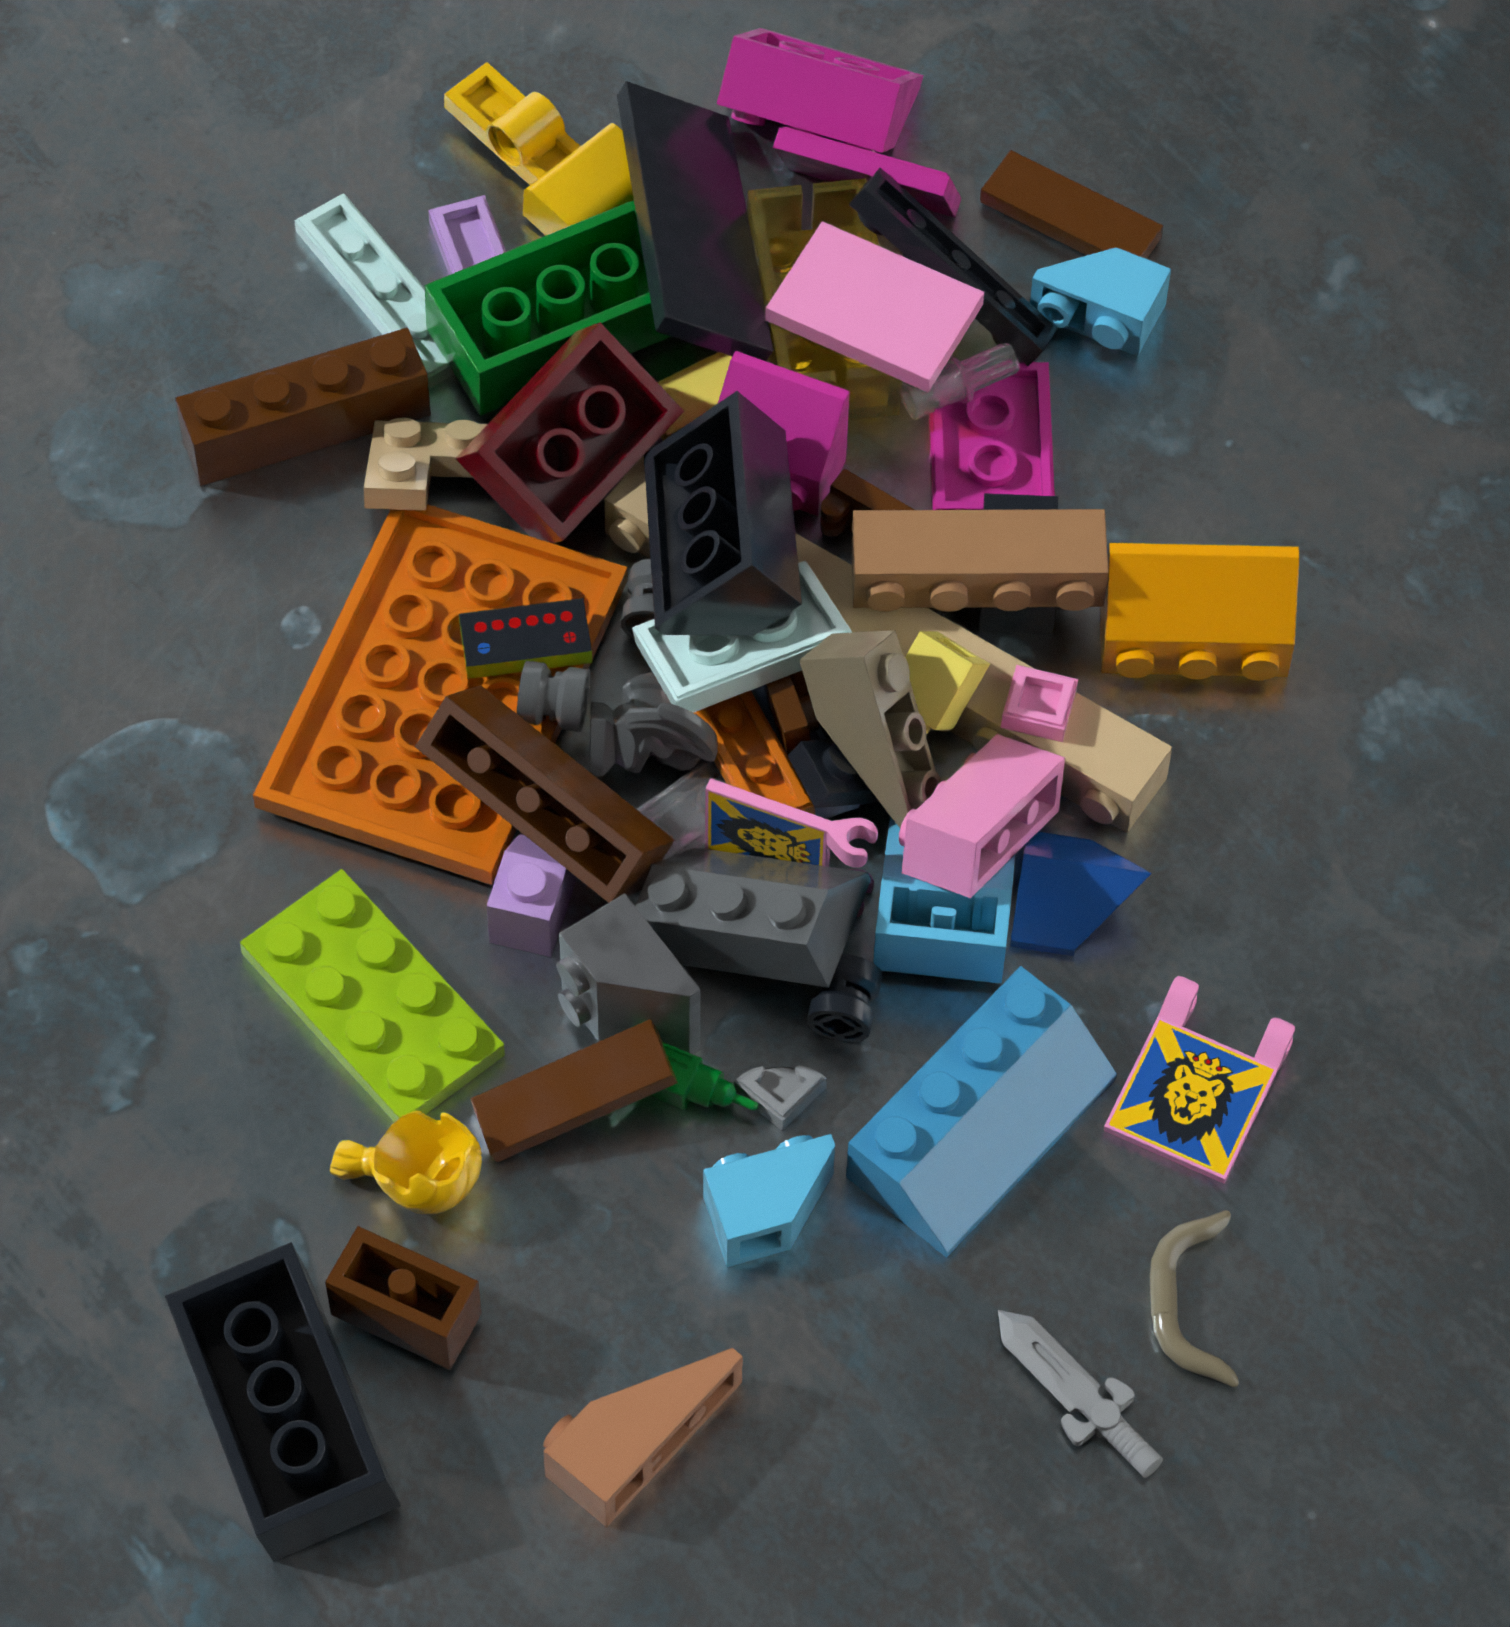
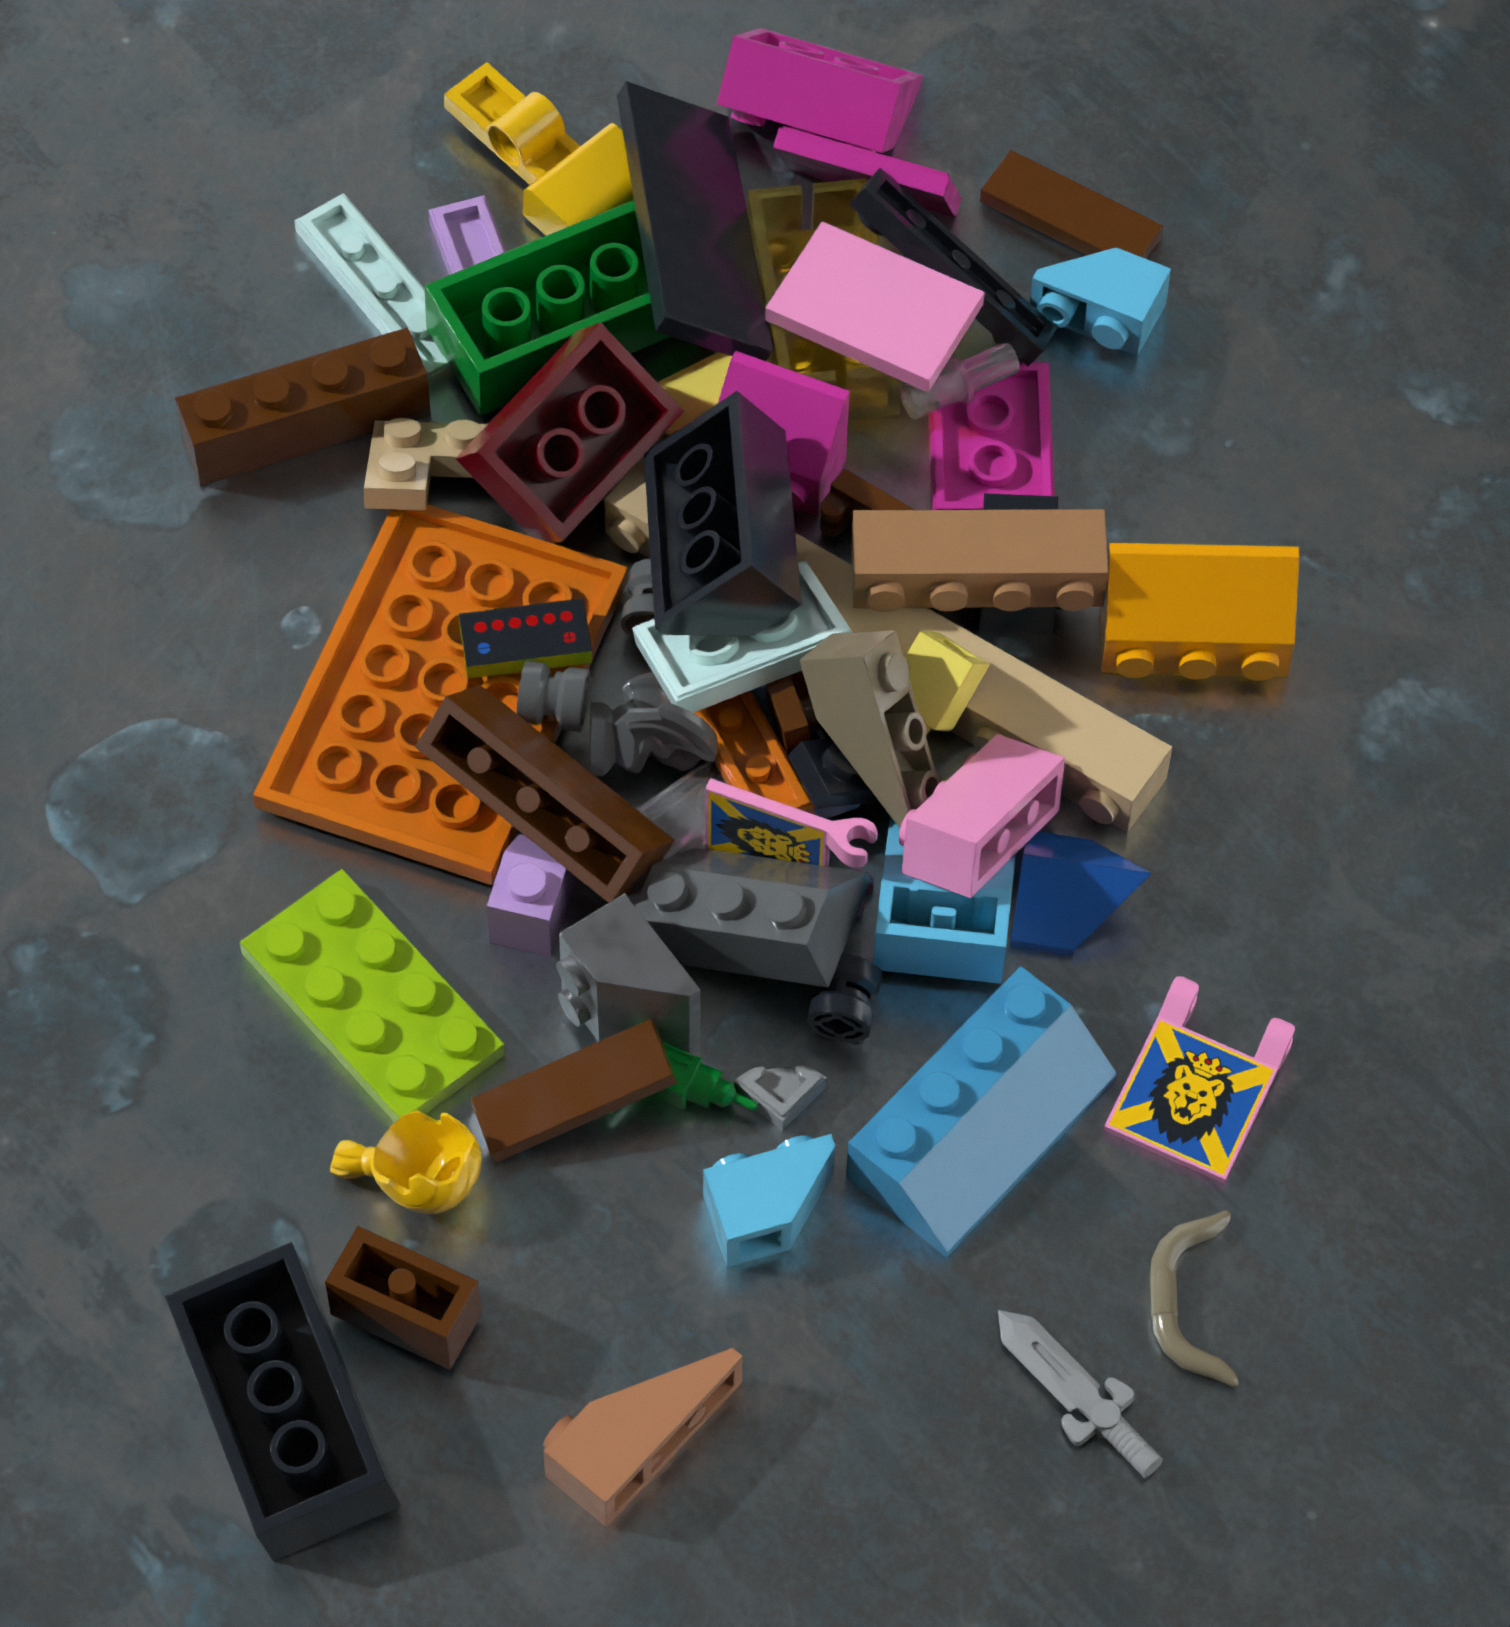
bright pink tile [1001,665,1078,742] -> none

